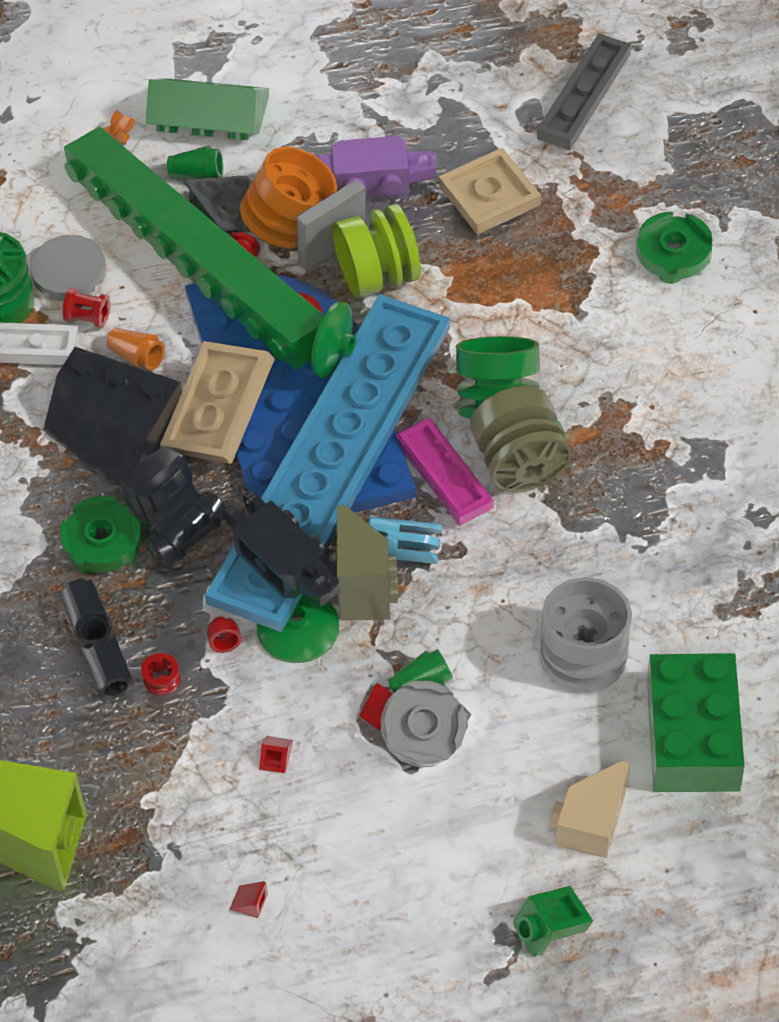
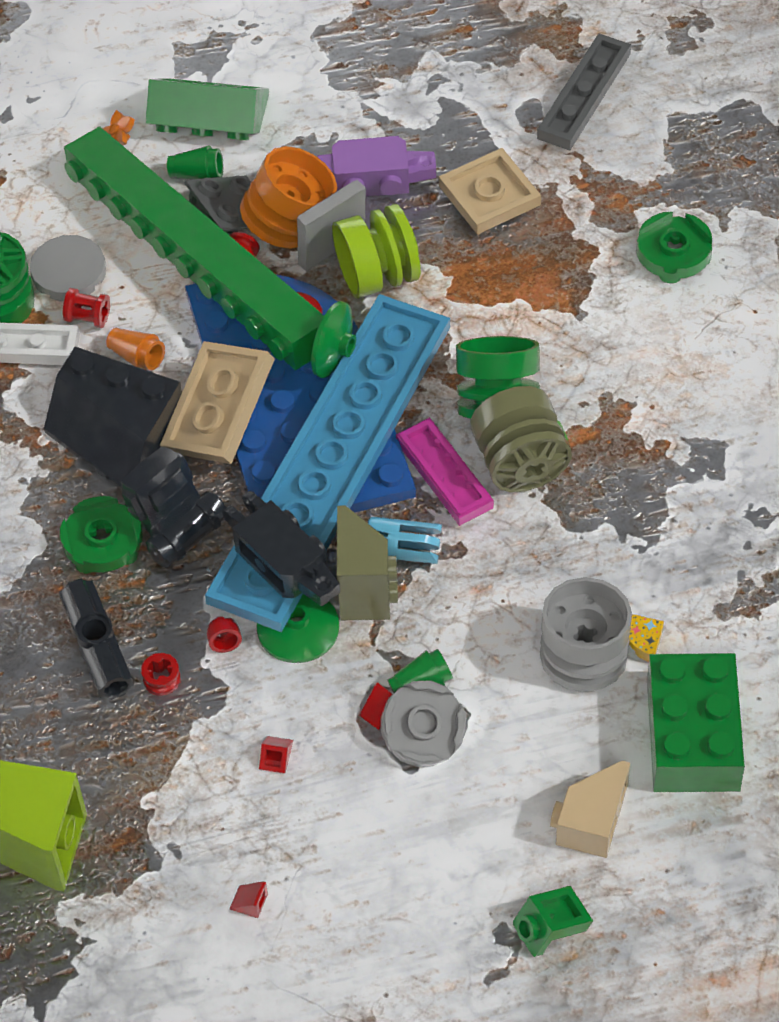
none -> yellow tile [629,614,664,662]

